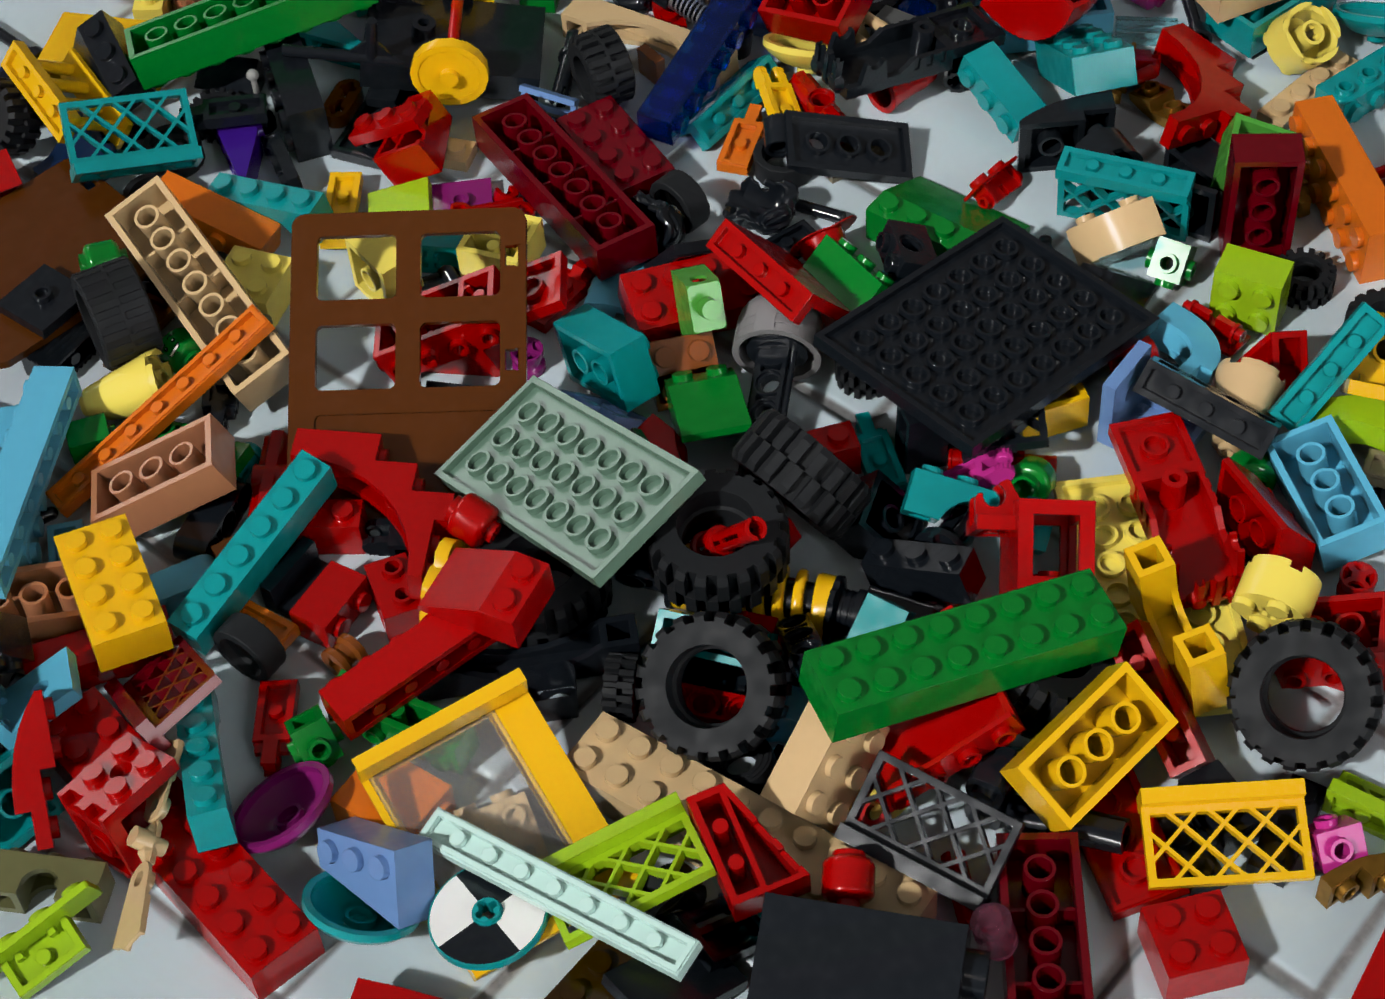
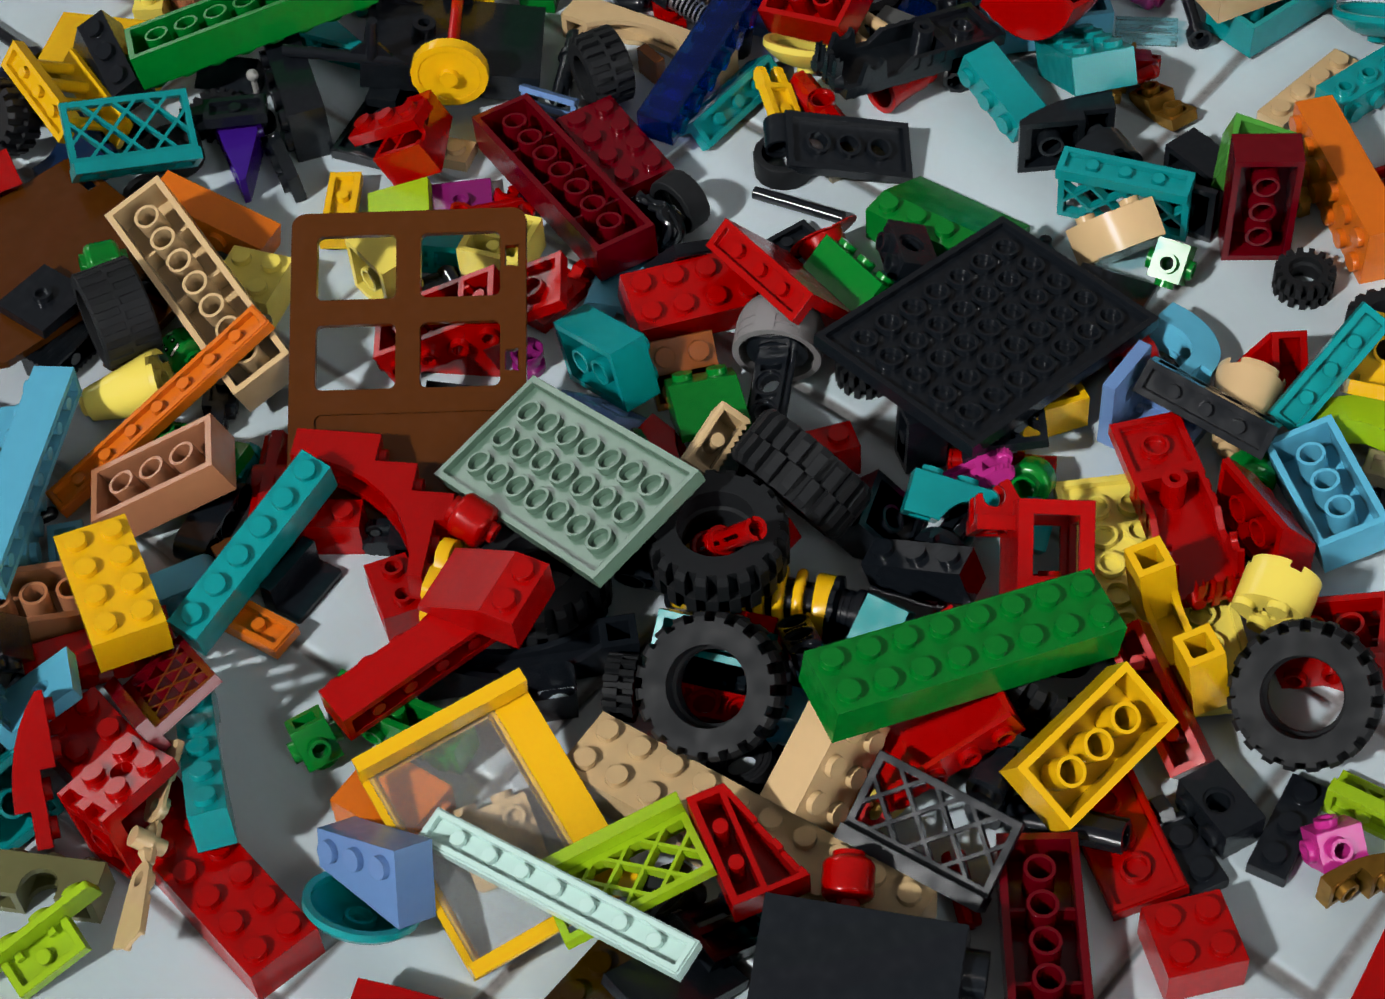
green brick [66,413,116,465] -> none
teal arch [208,172,333,243] -> none
black tyre [213,612,287,682] -> none
magenta dish [234,761,334,854] -> none
red hinge [252,679,300,777] -> none
red brick [289,560,373,648] -> none
dark orange wheel [321,633,368,676] -> none
reddish brown beam [324,79,364,129] -> none
piece [428,869,549,971] -> none
bright green torso [671,264,727,335] -> none
orange hinge [716,103,764,176] -> none
black hair [723,176,799,235] -> none
teal hinge [855,411,908,492] -> none
red hinge [963,156,1023,209] -> none
clear pink brick [970,902,1019,961] -> none
yellow fence [1136,778,1315,890] -> none
red arch [1153,23,1252,150] -> none
red hinge [1182,300,1251,358] -> none
lime brick [1209,243,1294,335] -> none
light yellow brick [1263,2,1341,75] -> none
red wheel [1336,561,1378,595] -> none
none -> tan brick [680,401,751,475]

